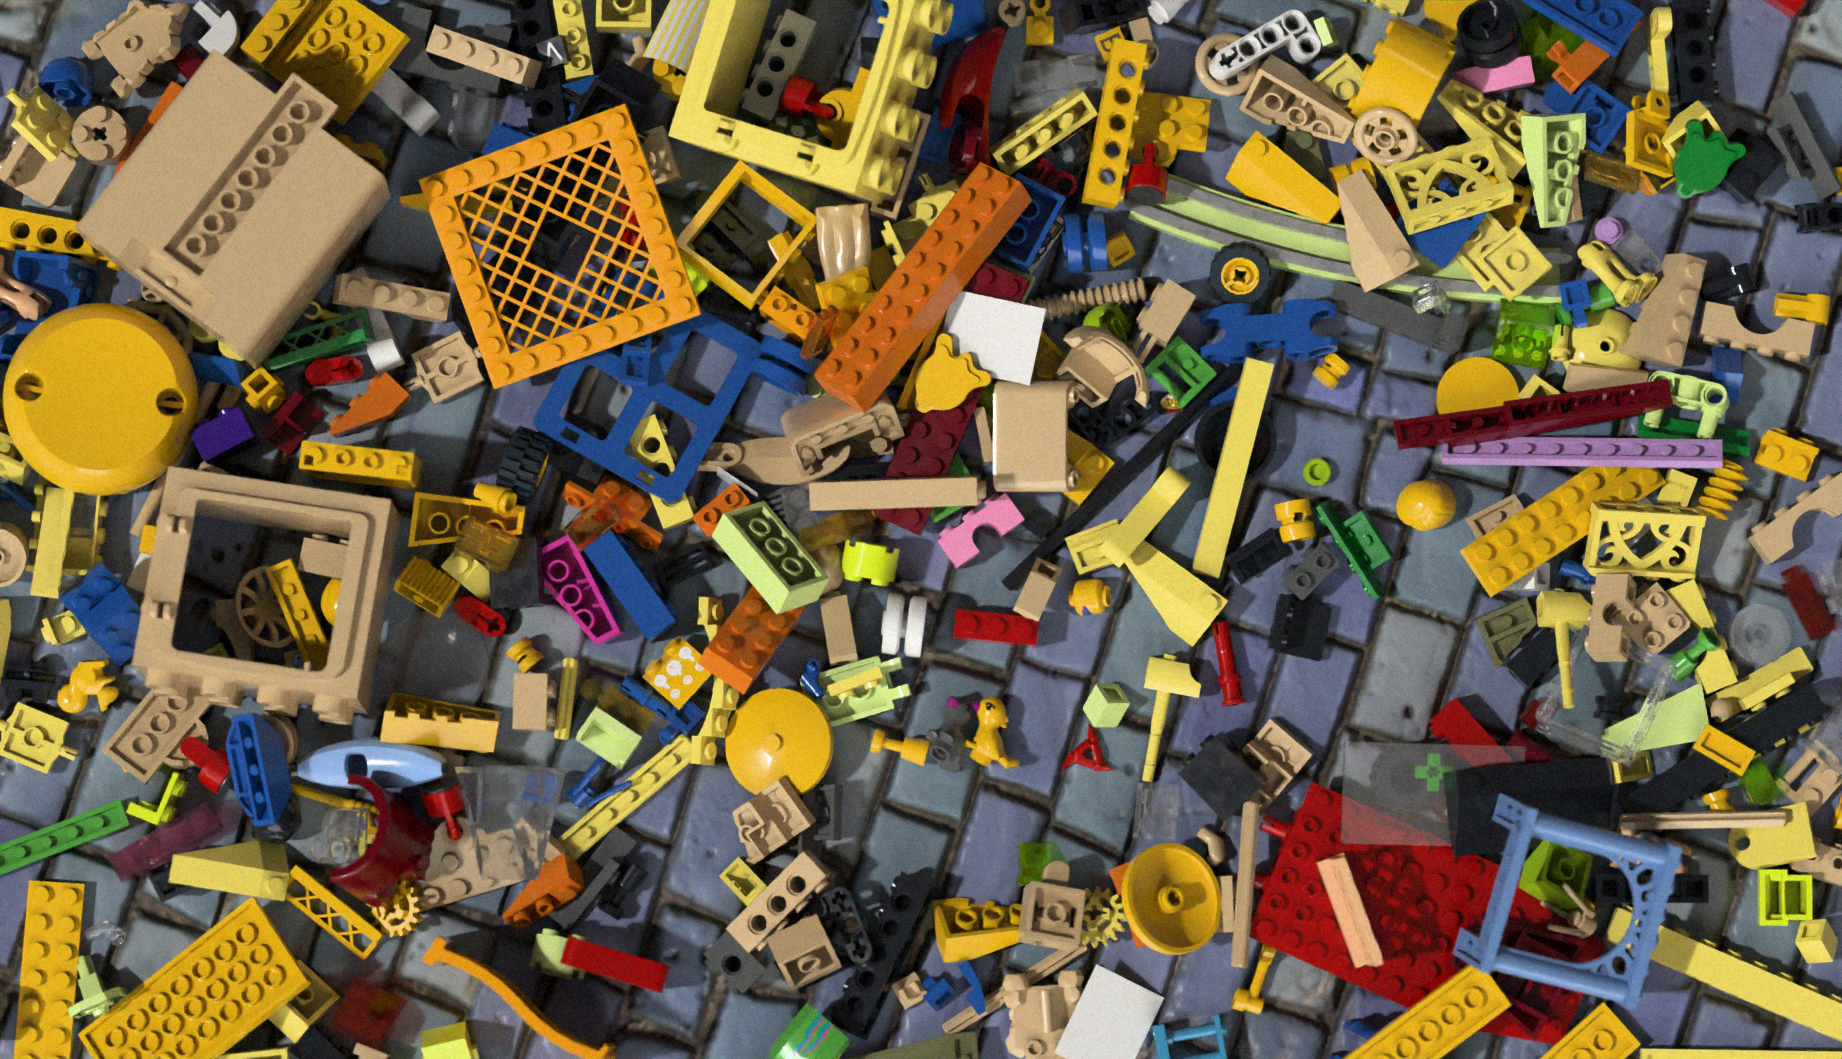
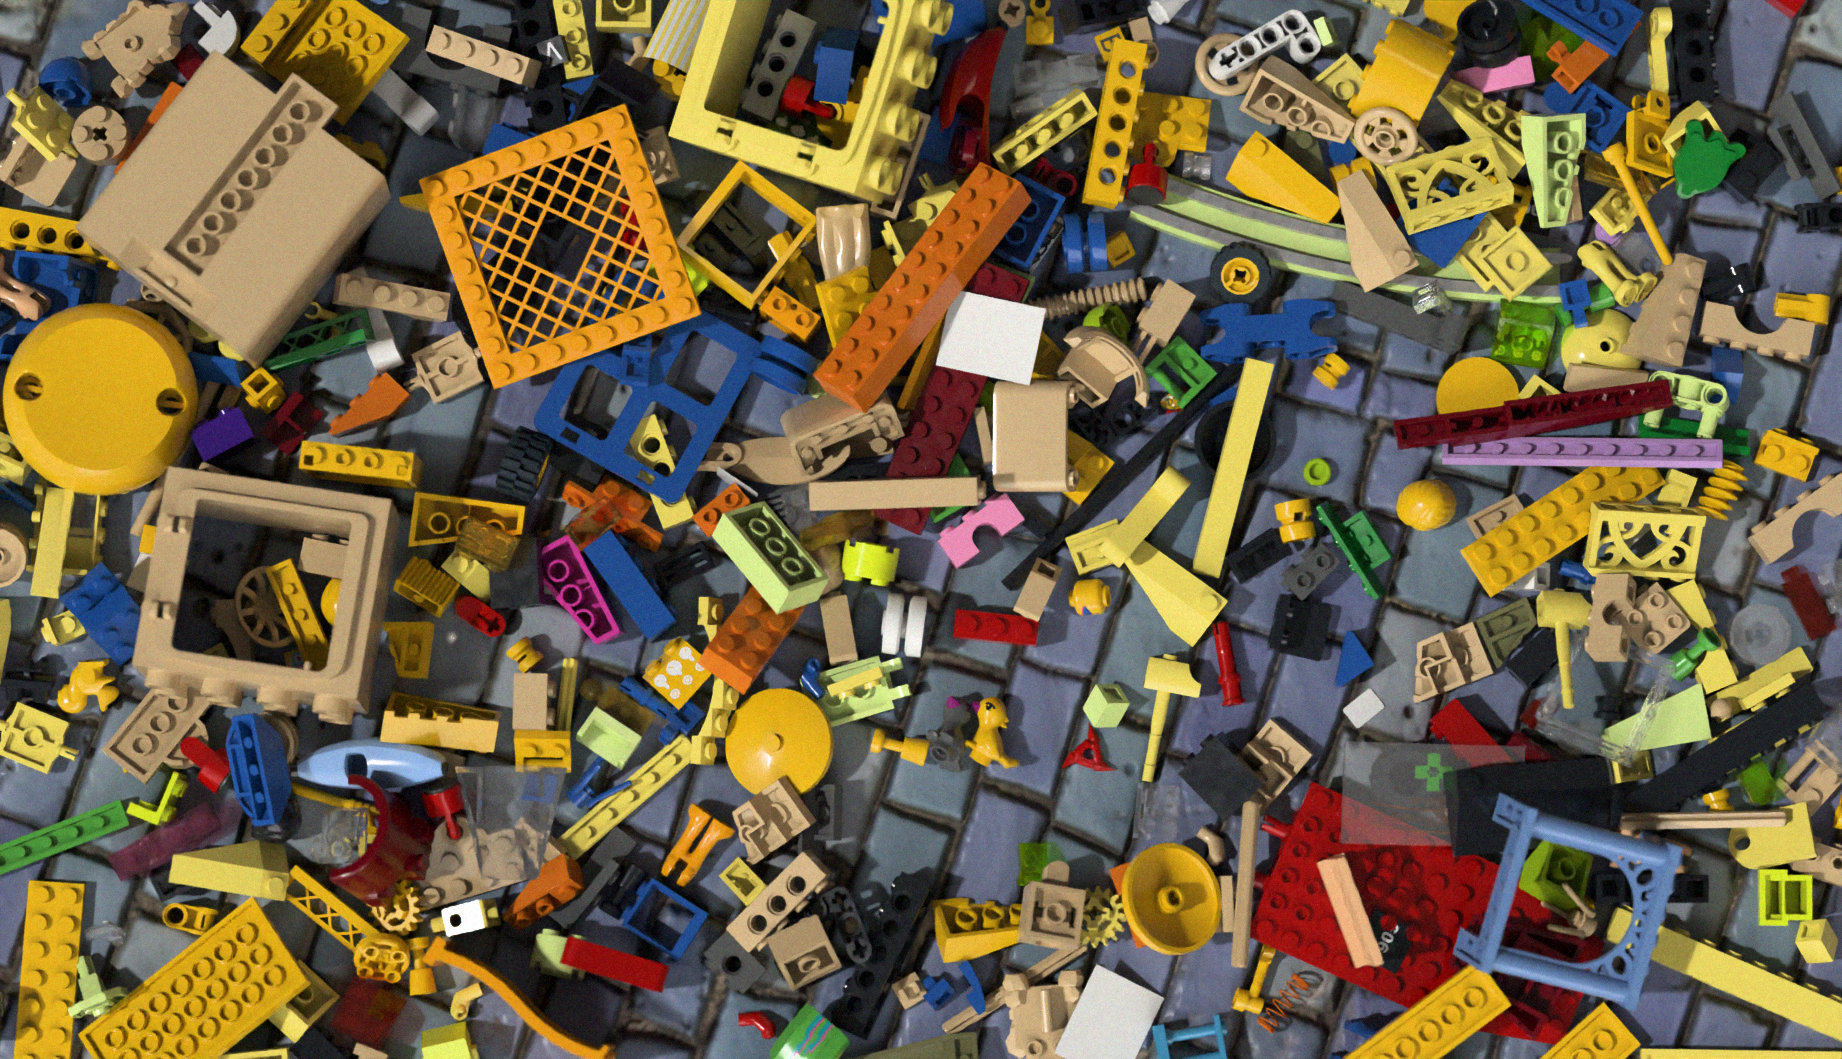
red piece [305,356,363,387] -> none
yellow cone [474,481,517,514] -> none
clear orange tile [799,304,839,360] -> none
yellow tile [915,333,992,413] -> none
light yellow pin [1548,325,1571,362] -> none
yellow tile [1692,724,1756,776] -> none
none -> yellow piece [163,903,219,936]
none -> yellow tile [354,933,410,983]
none -> yellow wing [382,622,435,679]
none -> yellow piece [404,937,437,996]
none -> torso [431,898,501,937]
none -> light yellow arm [450,982,484,1021]
none -> yellow plate [514,730,572,773]
none -> blue window [621,878,709,961]
none -> light orange piece [661,802,736,887]
none -> red arm [738,1011,777,1039]
none -> blue wedge [813,26,860,105]
none -> clear wheel [1181,151,1212,181]
none -> orange piece [1256,973,1310,1034]
none -> blue tile [1328,138,1356,165]
none -> blue slope [1334,631,1375,688]
none -> white sticker [1343,689,1384,728]
none -> black sticker [1369,909,1412,974]
none -> tan slope [1413,622,1495,704]
none -> light yellow bracket [1589,177,1653,236]
none -> yellow piece [1601,142,1673,265]

